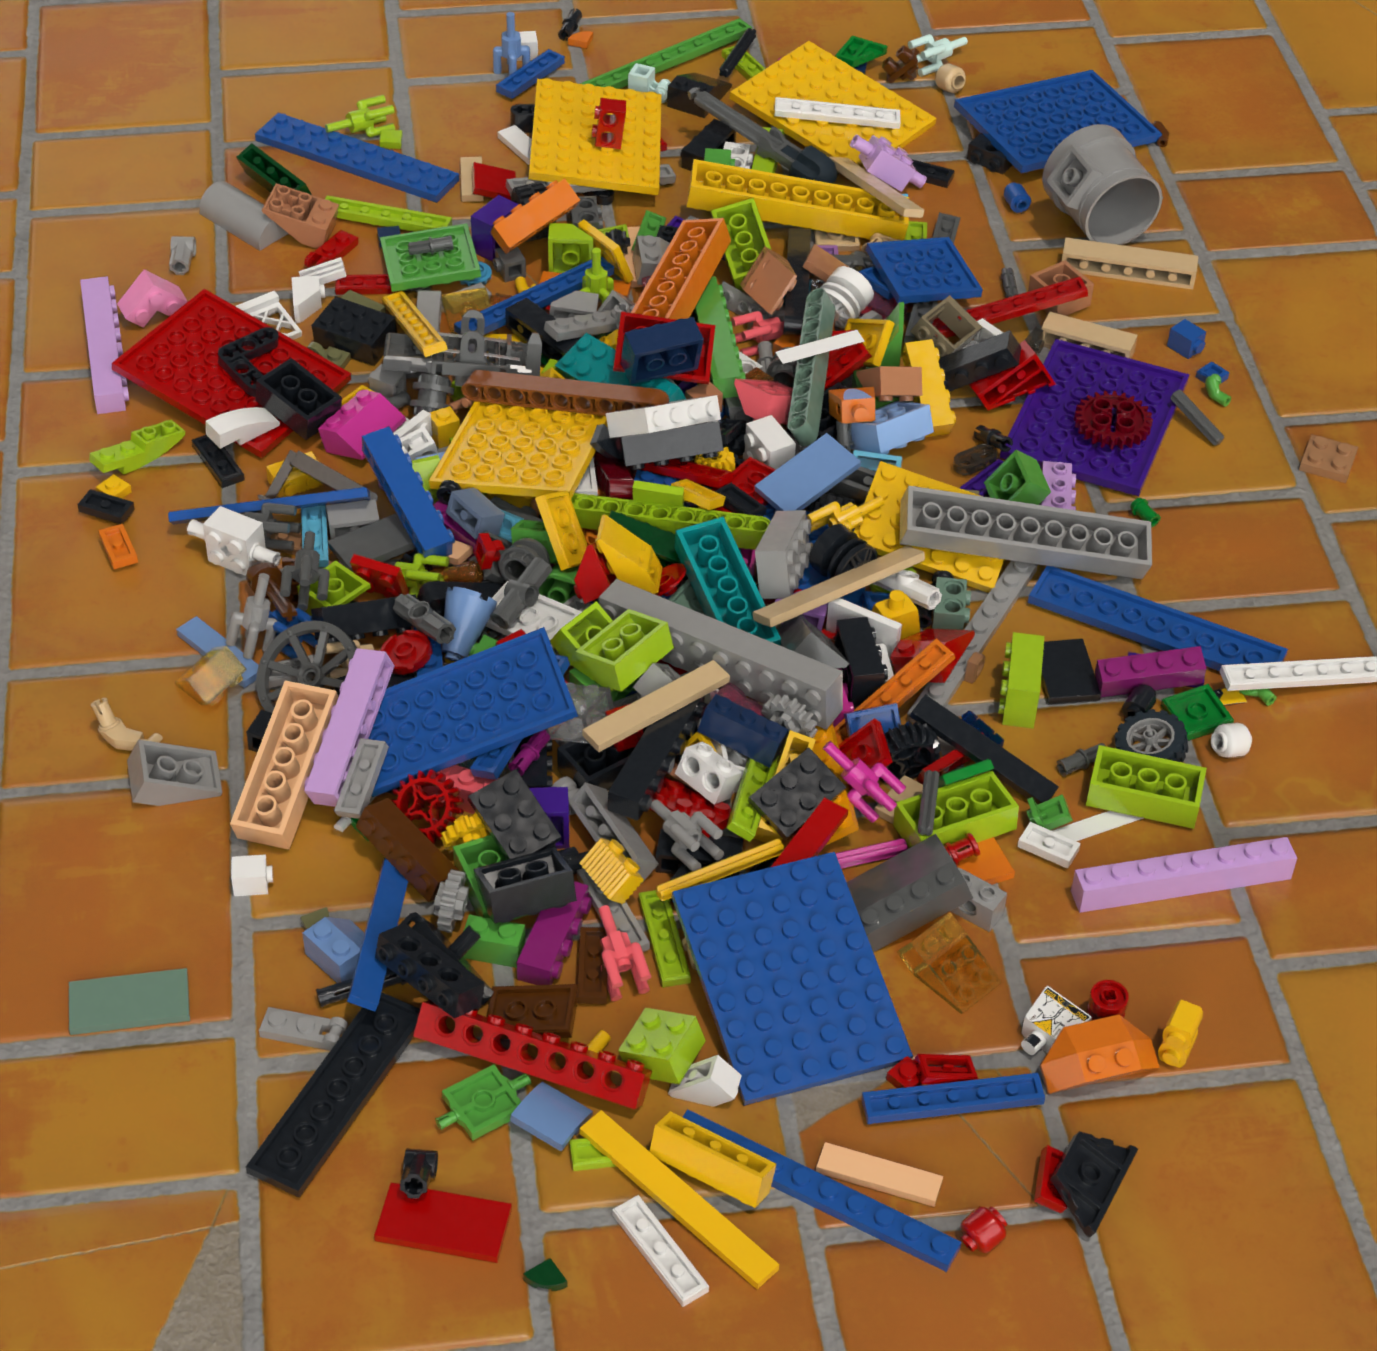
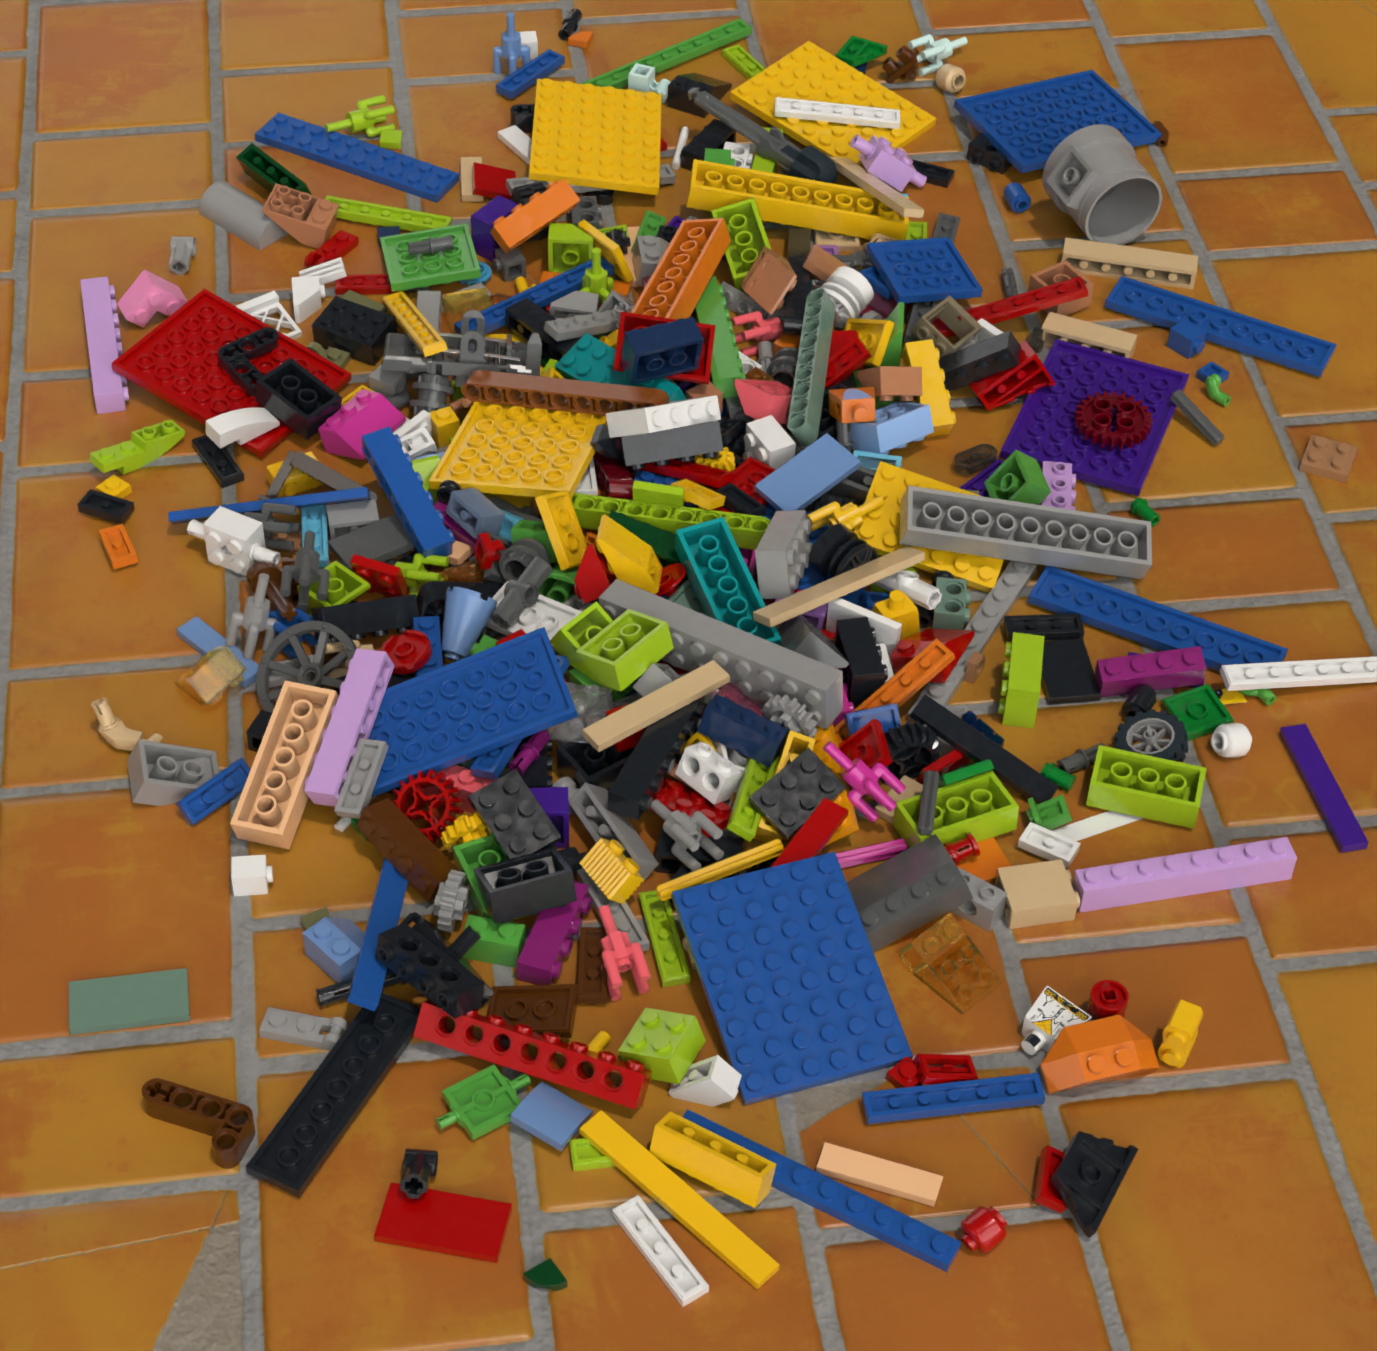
dark grey piece [393,594,456,644] -> none
red brick [591,98,626,149] -> none
black axle [719,28,756,77] -> none
white sticker [775,330,864,364] -> none
black pin [974,425,1013,452] -> none
none -> reddish brown beam [142,1078,256,1169]
none -> blue tile [175,757,250,826]
none -> white bar [671,126,690,170]
none -> tan brick [994,859,1080,929]
none -> black plate [1003,614,1084,641]
none -> green pin [1040,762,1076,792]
none -> blue plate [1105,276,1337,377]
none -> dark purple tile [1279,723,1369,853]

